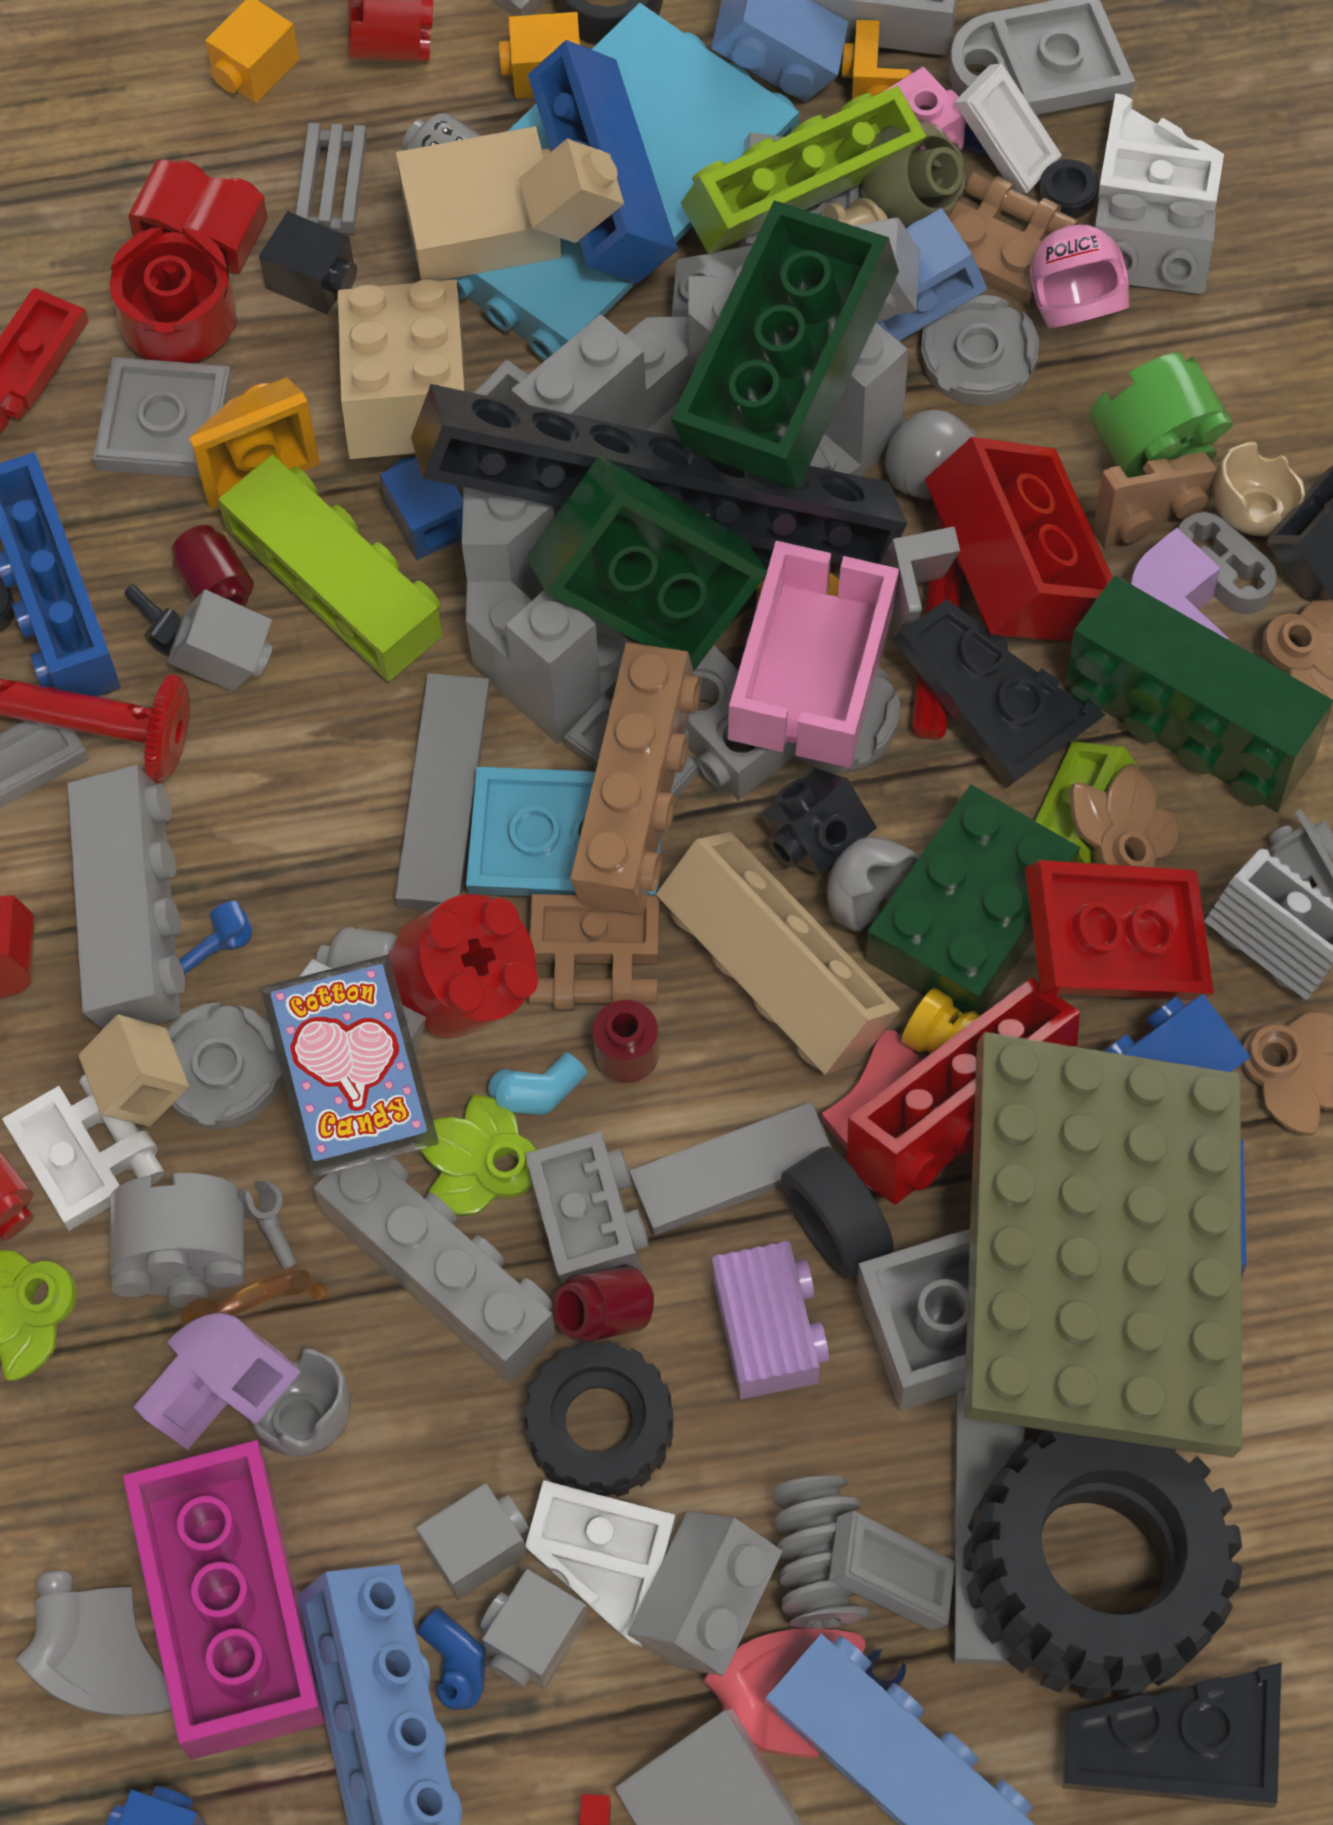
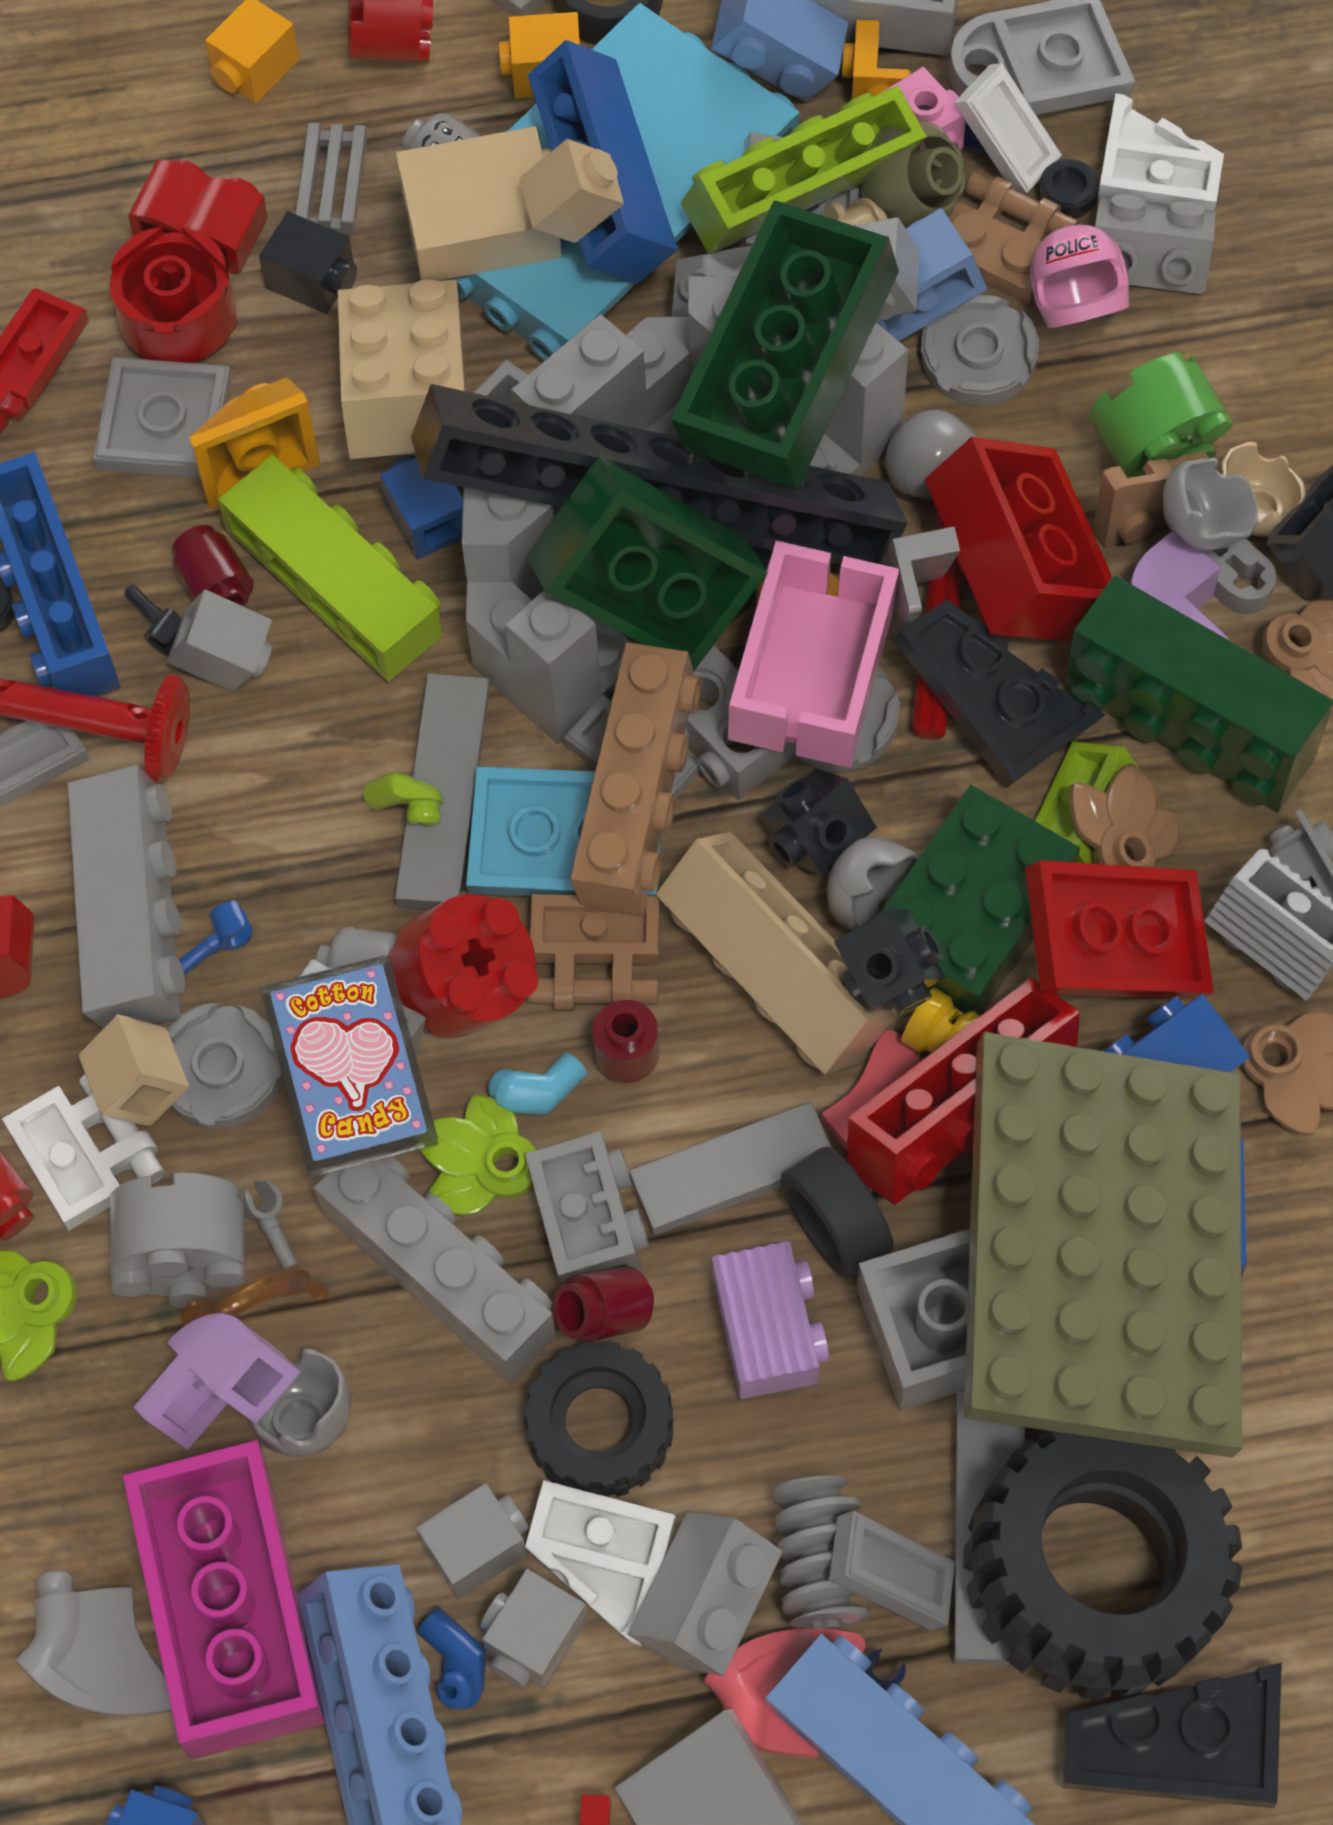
none -> lime arm [363,772,445,827]
none -> black brick [834,909,946,1015]
none -> light grey hair [1162,458,1258,550]

